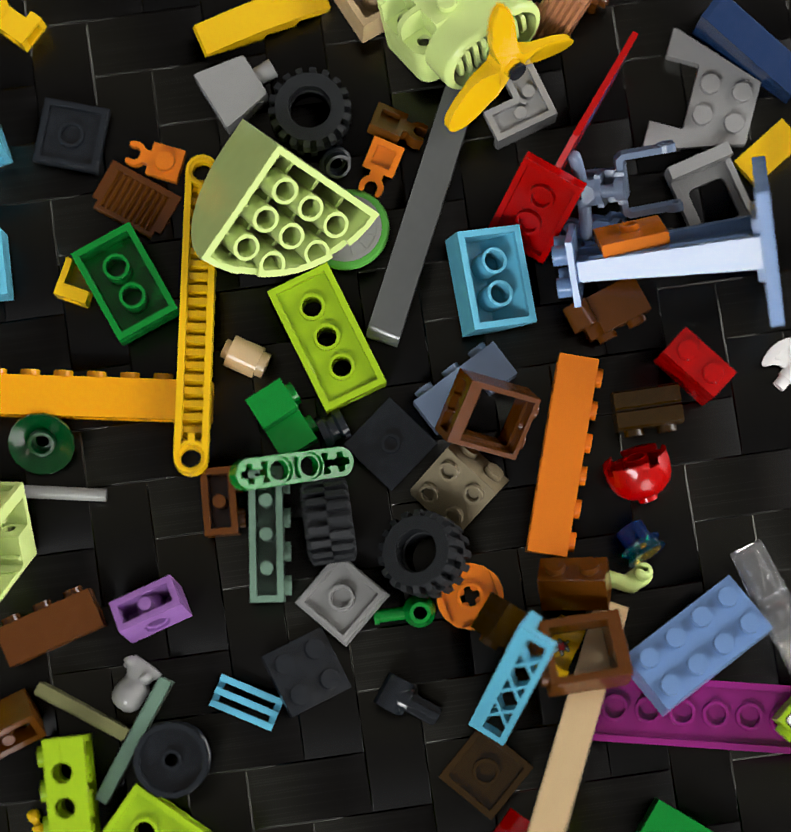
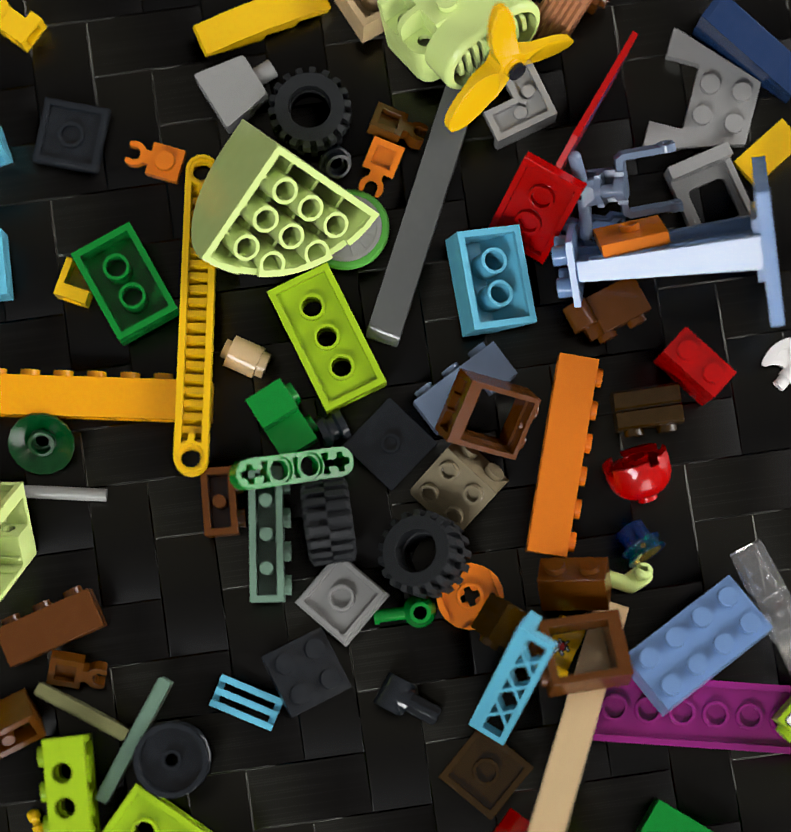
reddish brown window [92,160,182,240] -> none
medium lavender brick [109,575,193,644] -> none
light grey animal [112,655,162,713] -> none
none -> reddish brown plate [46,649,108,689]

